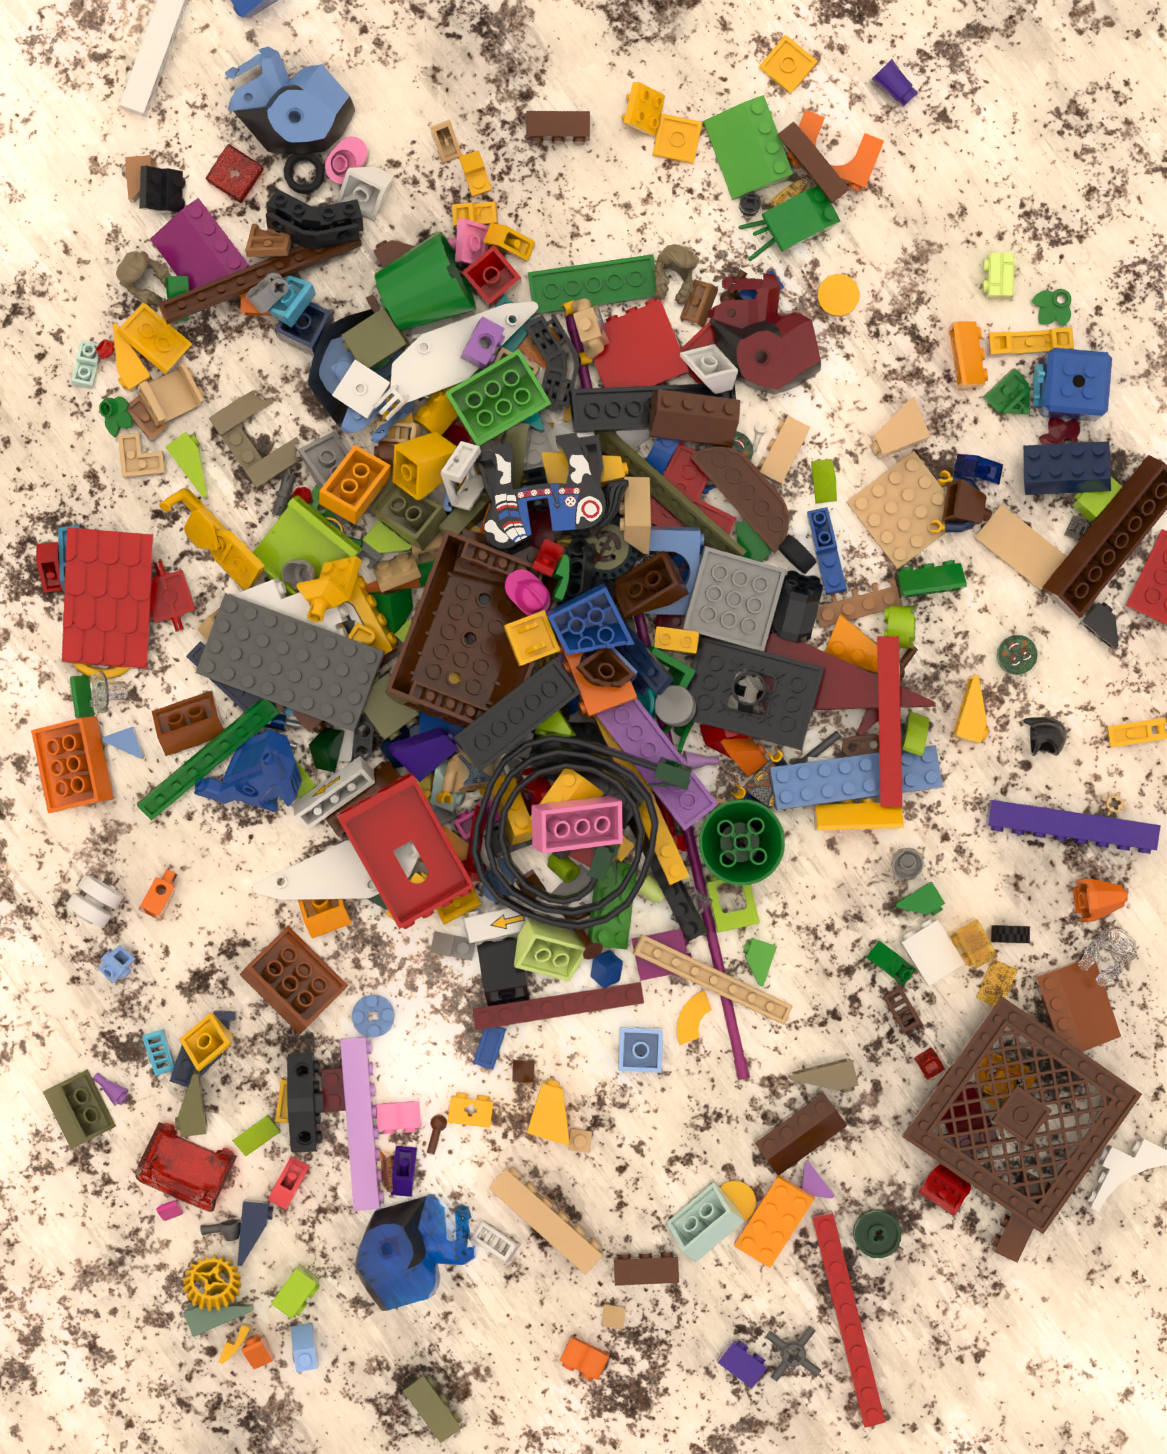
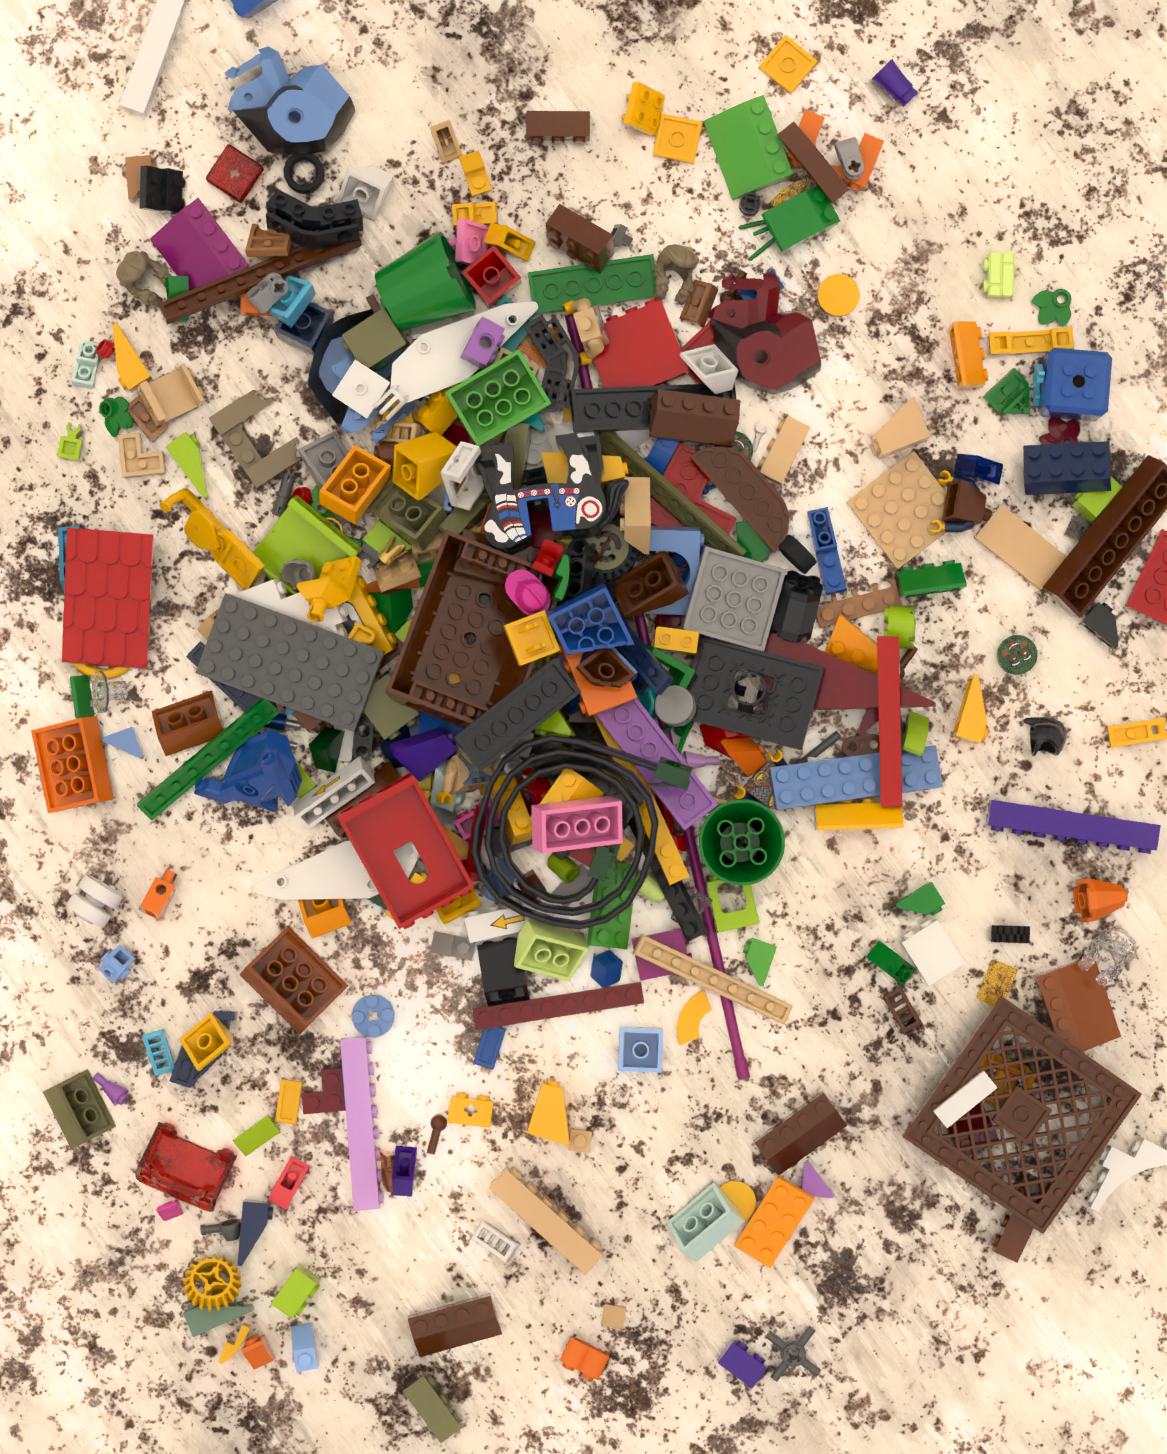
red slope [36,542,63,593] -> none
yellow plate [117,303,192,374] -> none
red plate [150,561,196,632] -> none
olive slope [175,1068,208,1137] -> none
black brick [287,1053,324,1153] -> none
bright pink piece [325,136,368,184] -> none
clear blue piece [354,1194,476,1311] -> none
reddish brown slope [373,240,416,268] -> none
bright pink brick [376,1101,421,1134] -> none
reddish brown slope [512,1060,535,1083] -> none
reddish brown piece [563,912,603,960] -> none
reddish brown brick [614,1251,679,1286] -> none
dark tan slope [787,1058,859,1093] -> none
lime slope [811,459,837,503] -> none
red brick [811,1211,886,1428] -> none
dark green wheel [852,1208,901,1258] -> none
light grey hair [891,848,924,881] -> none
clear red slope [914,1048,945,1080] -> none
red slope [918,1164,971,1216] -> none
clear yellow brick [950,918,998,969] -> none
tan gear [1100,791,1127,817] -> none
none -> lime plate [57,422,83,461]
none -> pearl gold piece [378,536,408,567]
none -> reddish brown slope [408,1293,502,1357]
none -> reddish brown brick [545,204,614,273]
none -> dark grey tile [611,224,633,247]
none -> light grey piece [834,137,864,181]
none -> white tile [933,1070,997,1128]

